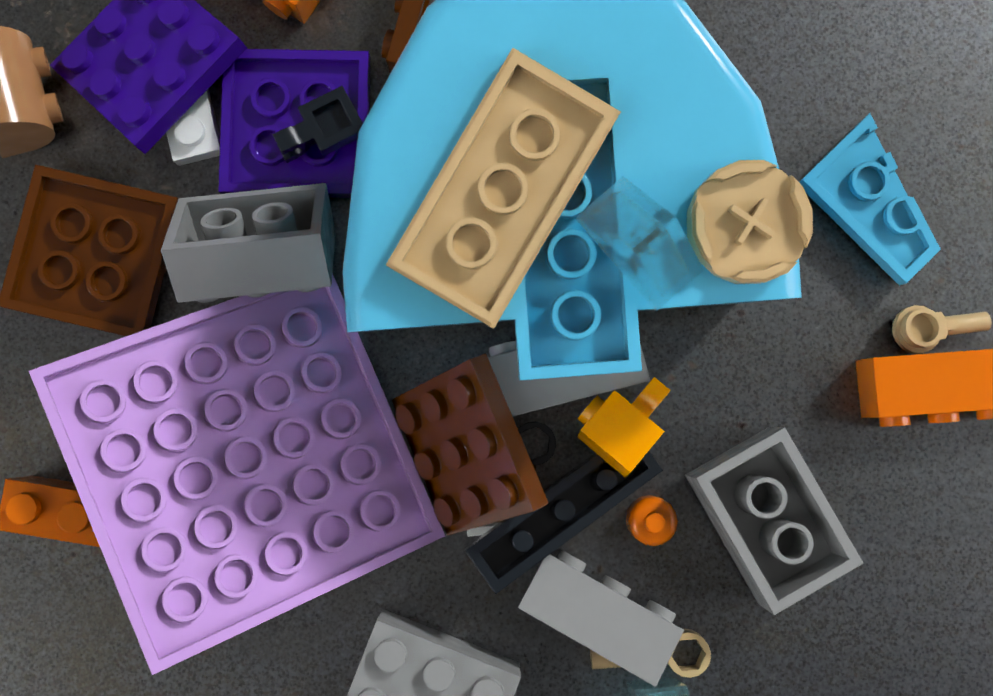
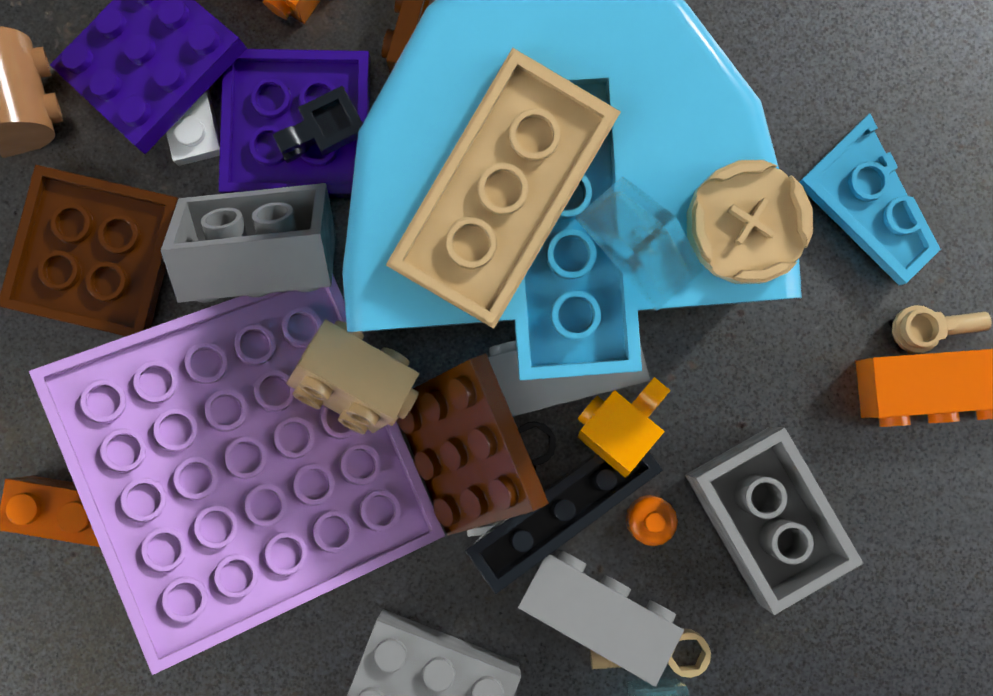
none -> tan brick [286,319,420,434]

